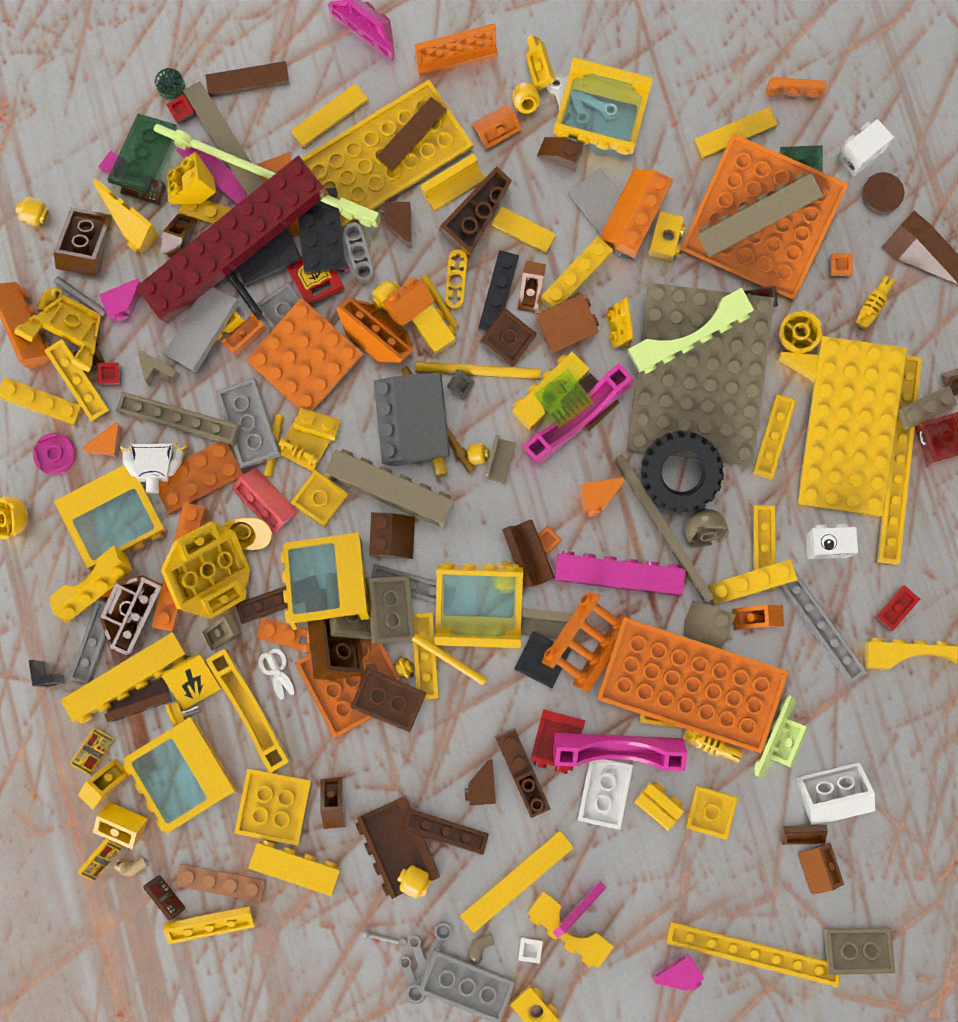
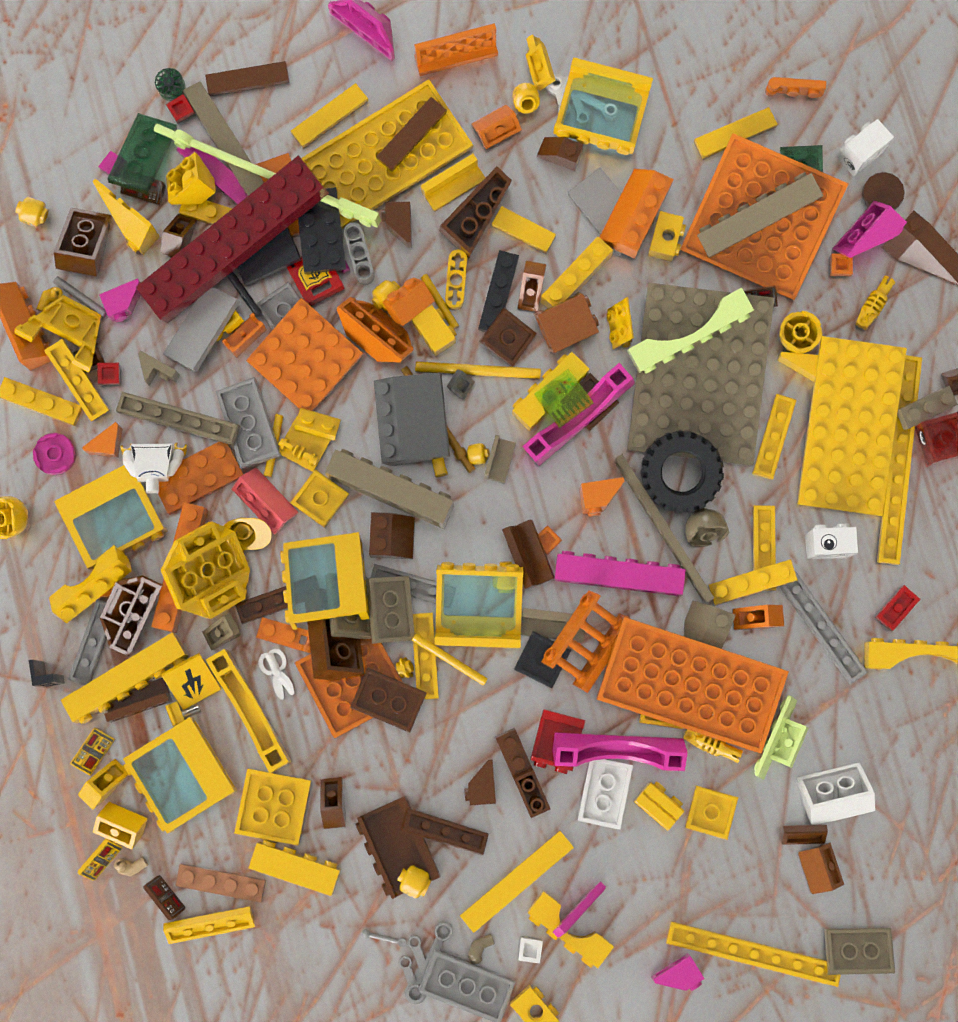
none -> dark pink slope [832,201,907,258]

